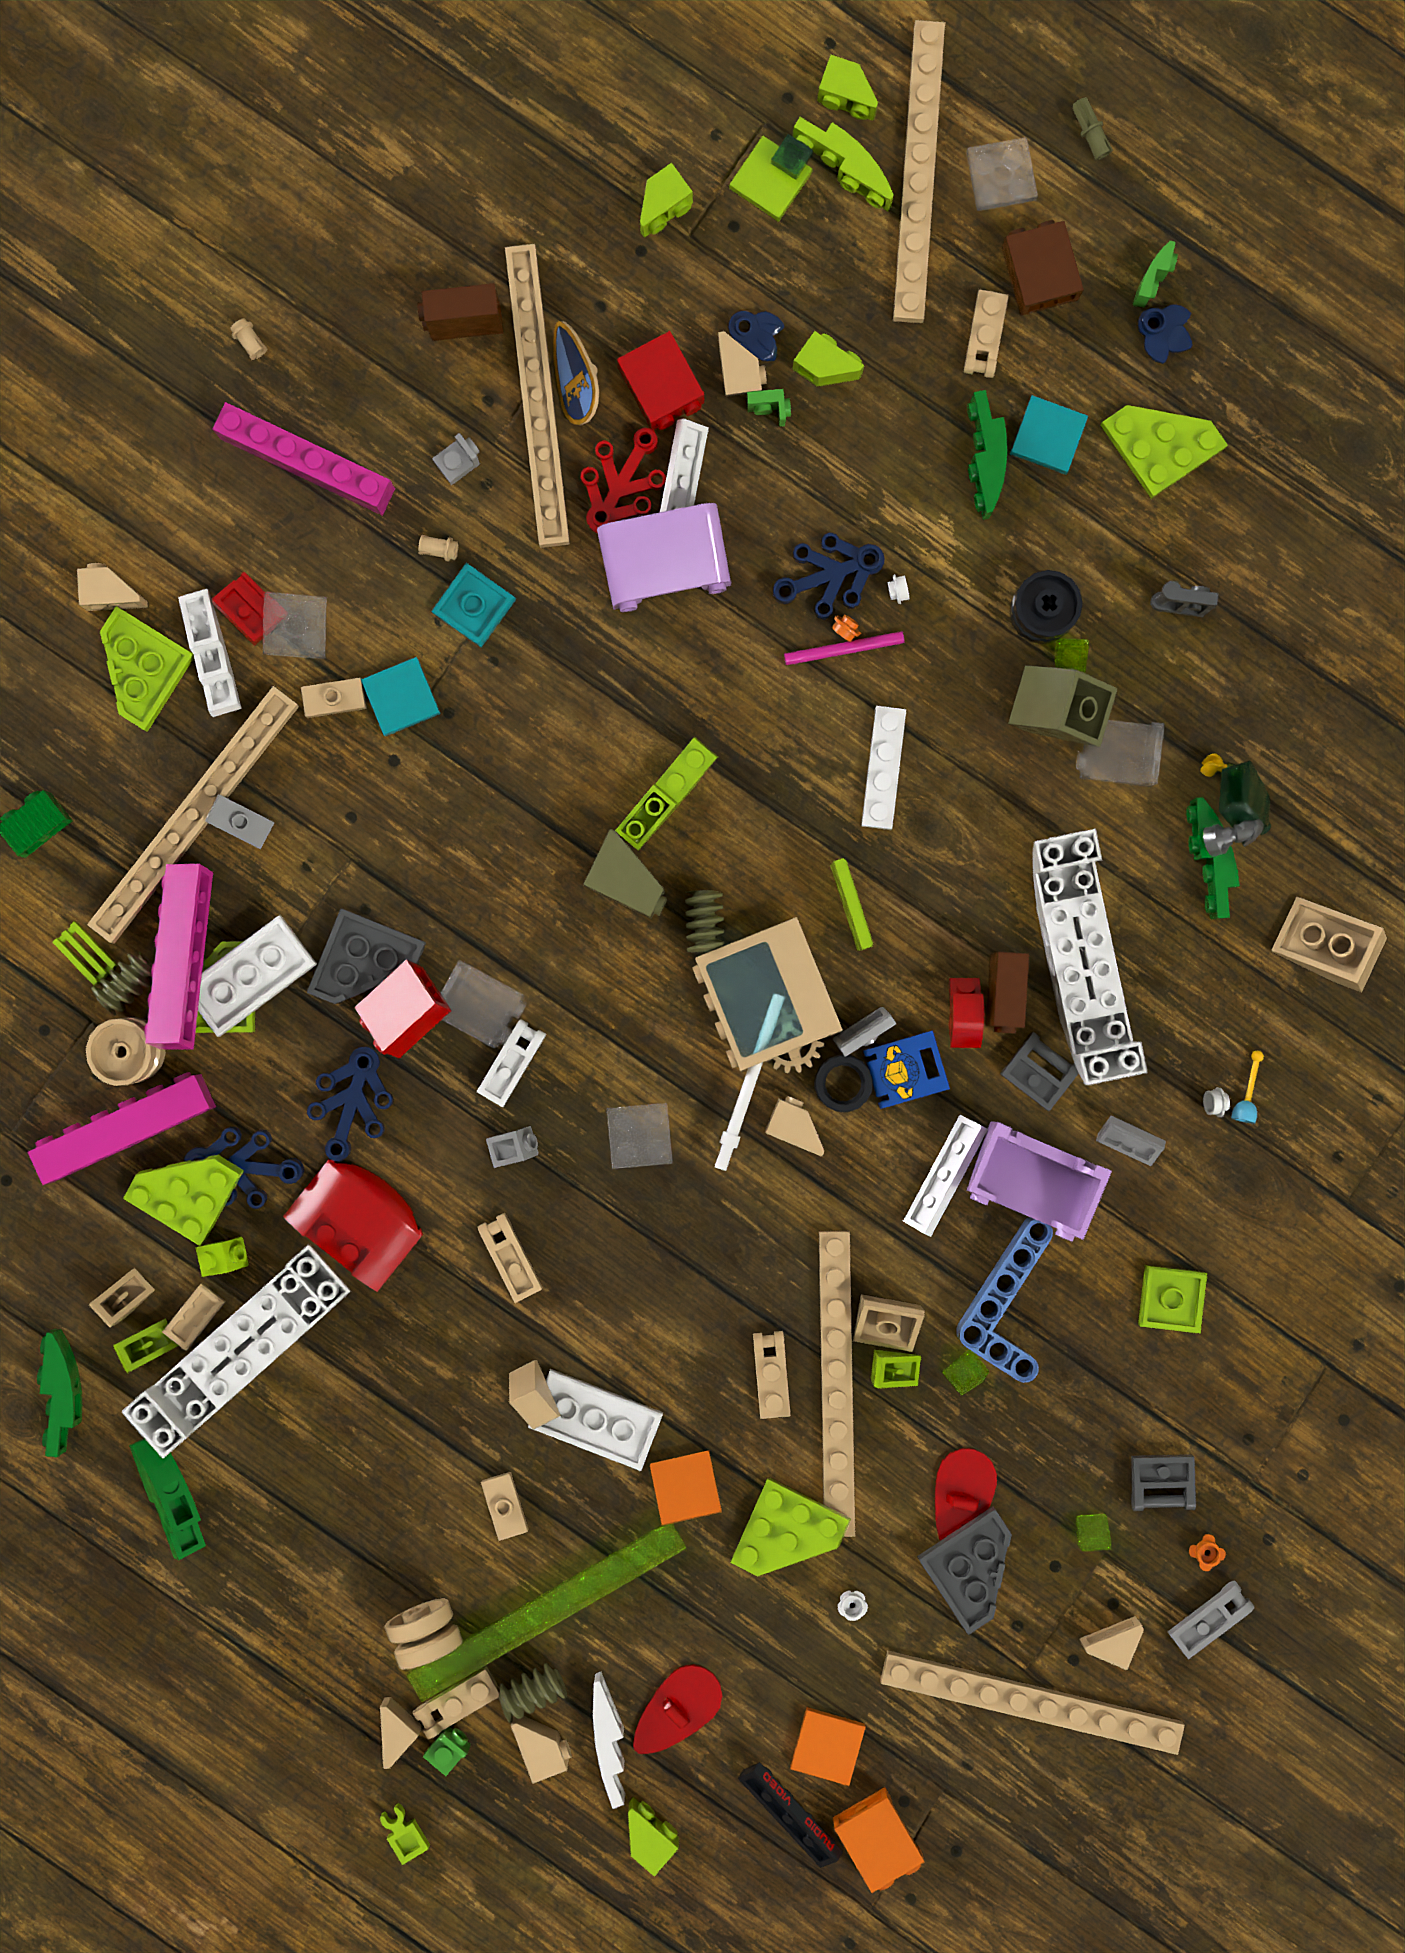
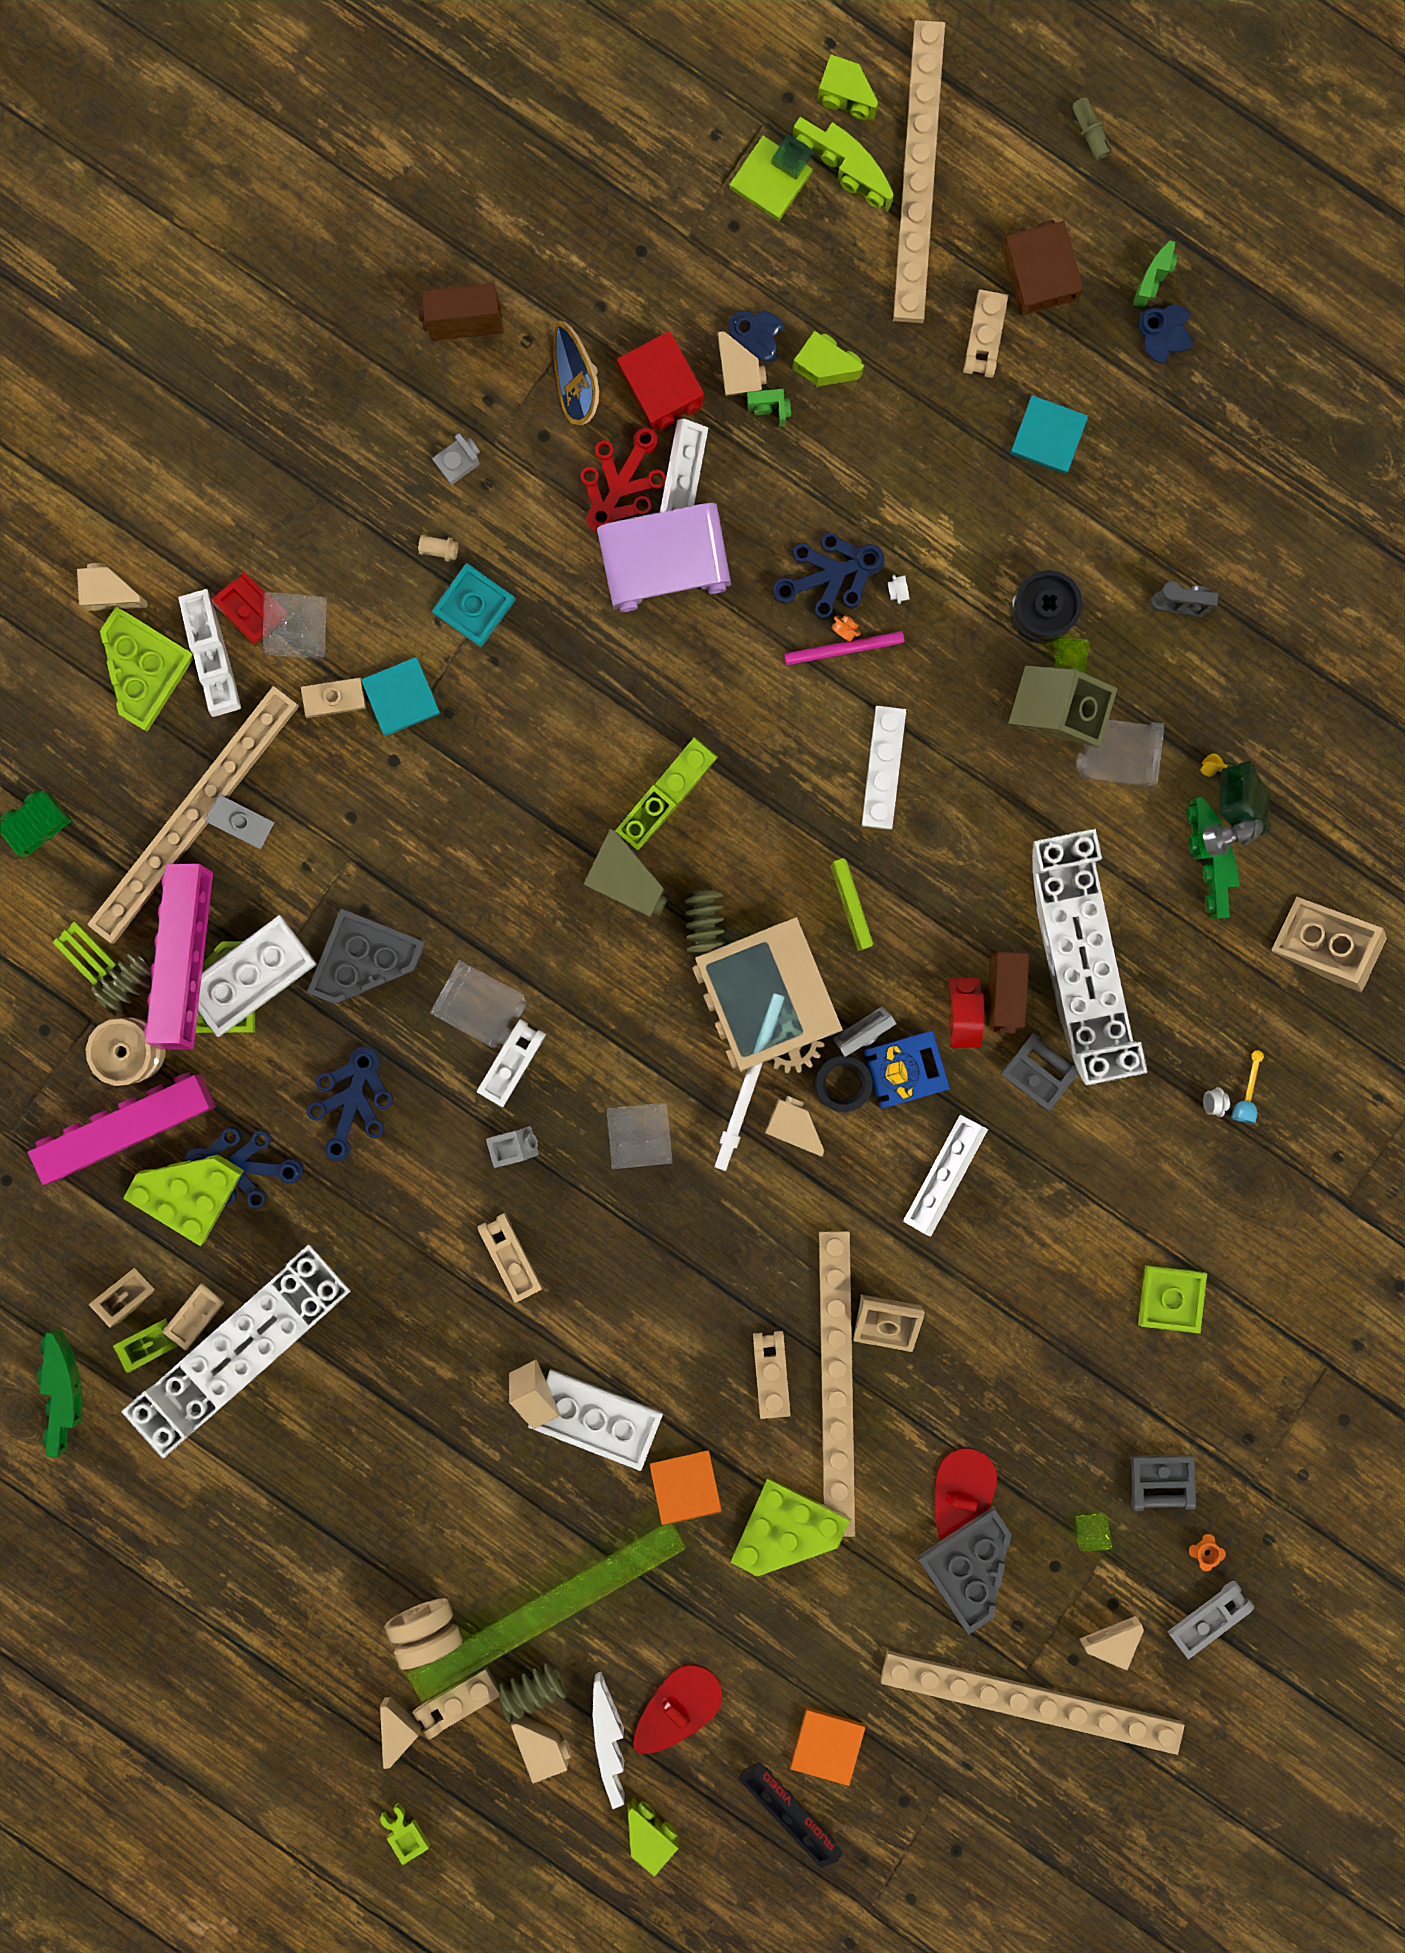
green slope [129,1438,206,1560] -> none
lime bracket [195,1237,249,1277] -> none
dark pink brick [212,402,395,516] -> none
tan pin [231,318,267,360] -> none
red slope [283,1159,423,1292] -> none
brick [354,959,452,1058] -> none
bright green bracket [423,1726,471,1776] -> none
tan plate [481,1471,529,1541] -> none
tan plate [505,244,570,548] -> none
lime slope [640,163,693,238] -> none
orange panel [833,1787,925,1893] -> none
white plate [838,1591,868,1621] -> none
lime slope [871,1350,921,1388] -> none
clear neon green slope [942,1350,989,1396] -> none
medium blue beam [956,1217,1053,1382] -> none
clear plate [966,137,1038,211] -> none
green slope [967,390,1007,520] -> none
lavender windscreen [967,1121,1112,1242] -> none
light grey plate [1096,1116,1166,1166] -> none
lime plate [1100,405,1228,499] -> none

